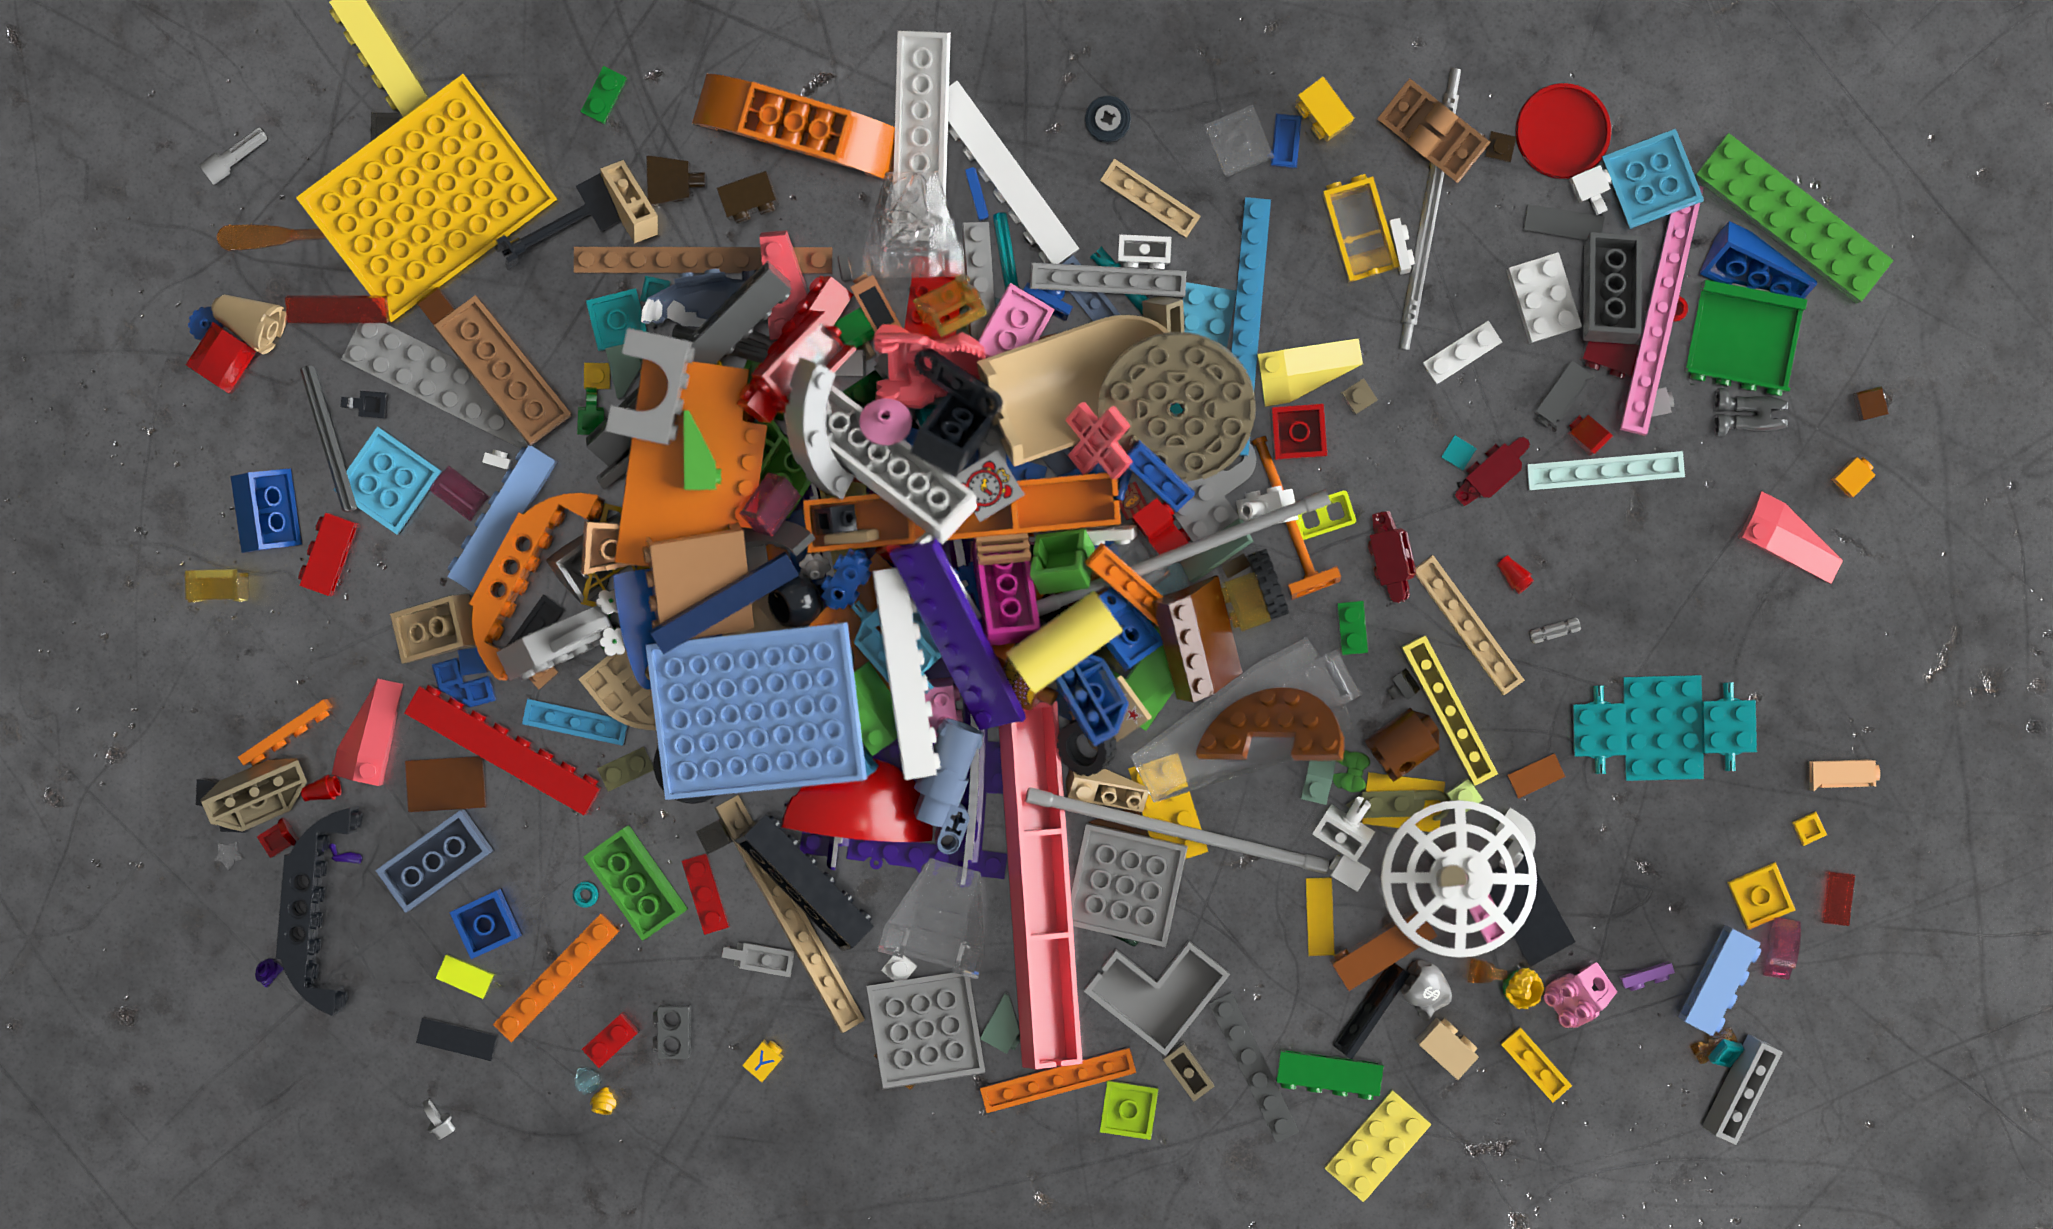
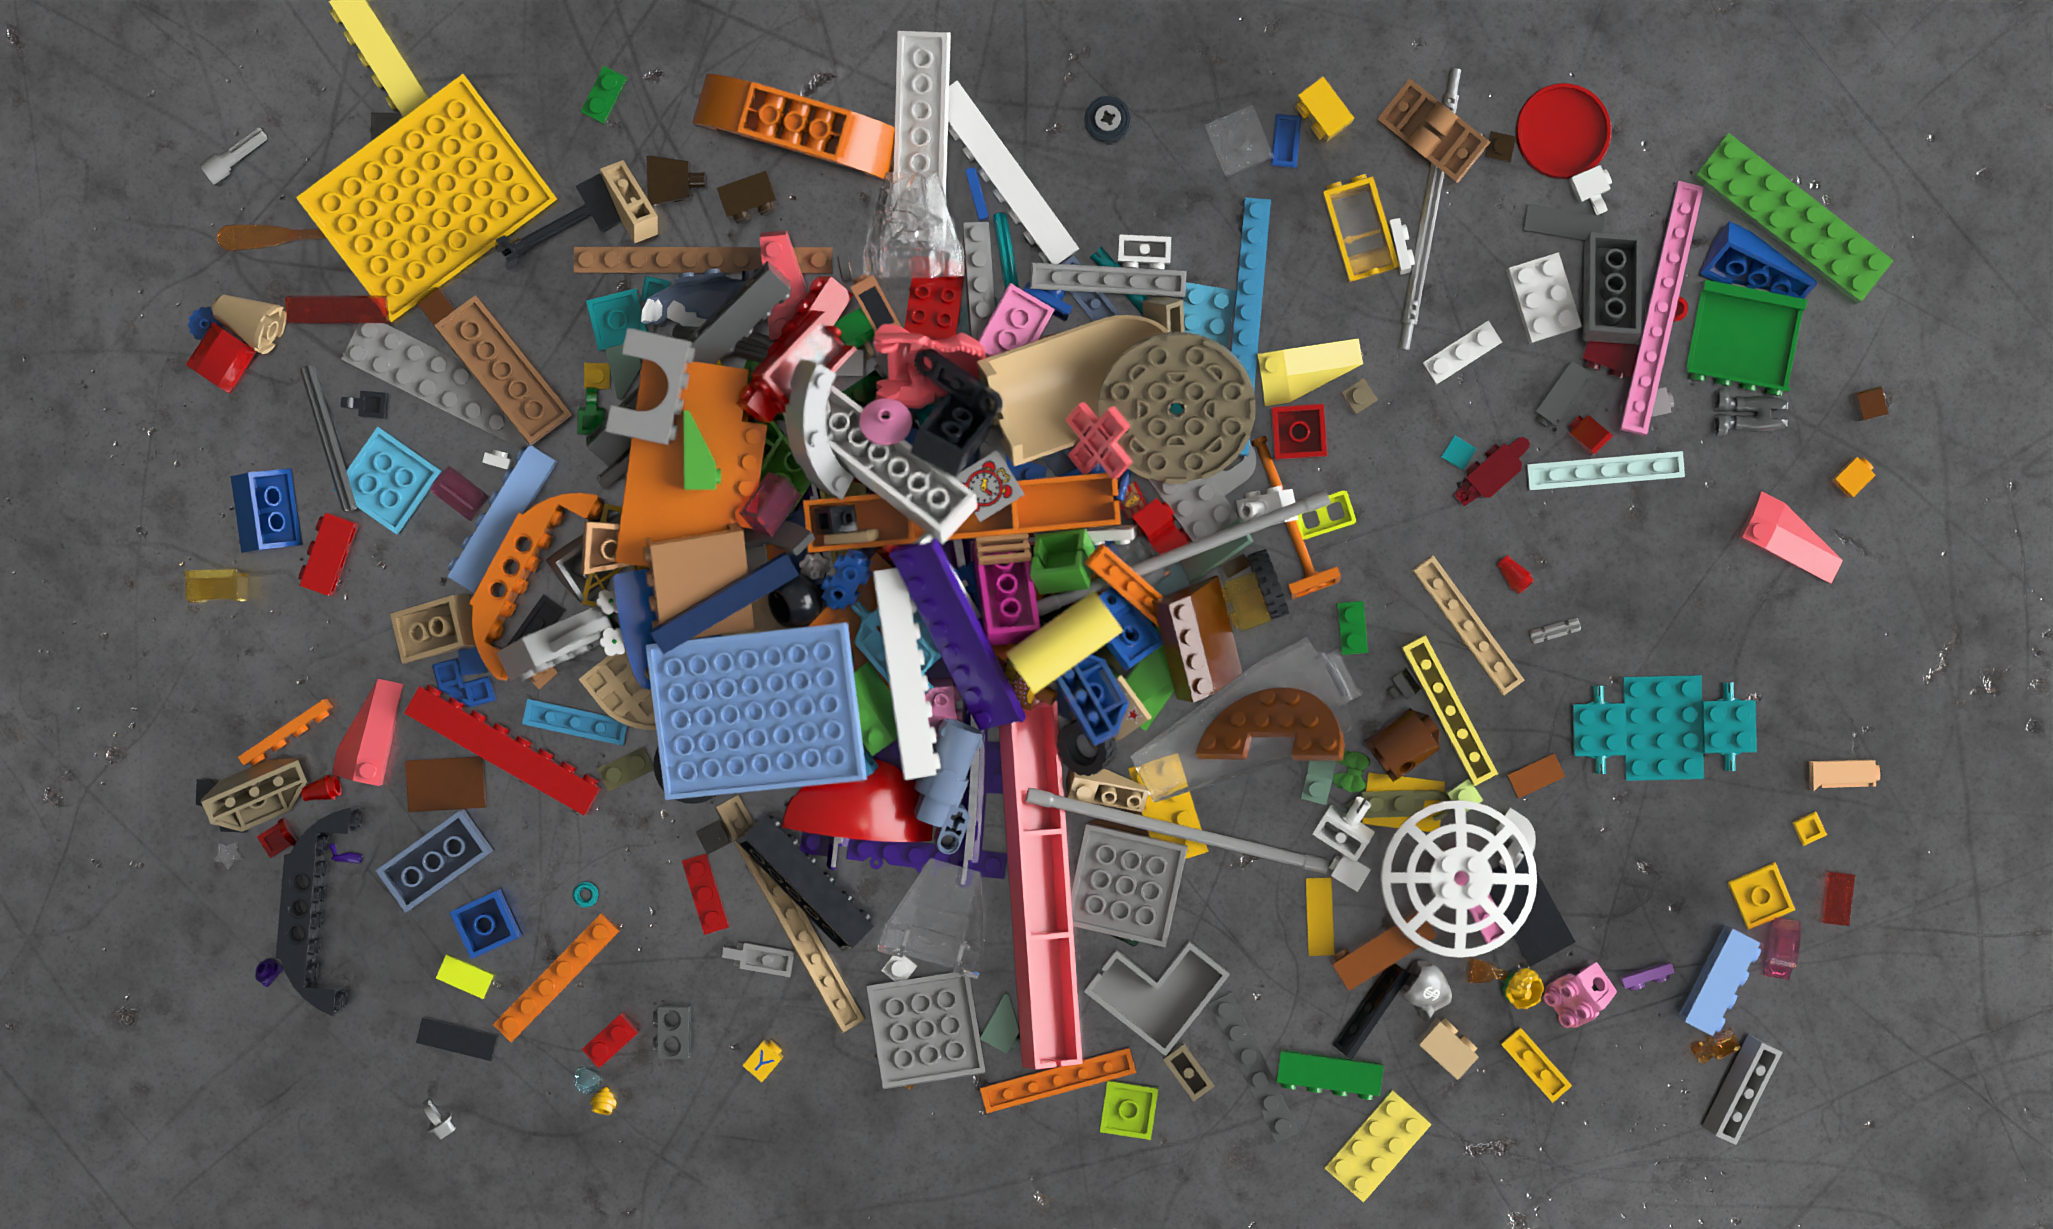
bright green slope [583,825,688,941] -> none
clear yellow piece [913,274,987,337] -> none
tan plate [1100,159,1201,238] -> none
blue tile [1126,440,1195,512] -> none
dark red hinge [1368,511,1416,603] -> none
dark tan brick [1436,865,1467,888] -> none
medium azure plate [1602,129,1704,229] -> none
teal tile [1708,1039,1745,1068] -> none

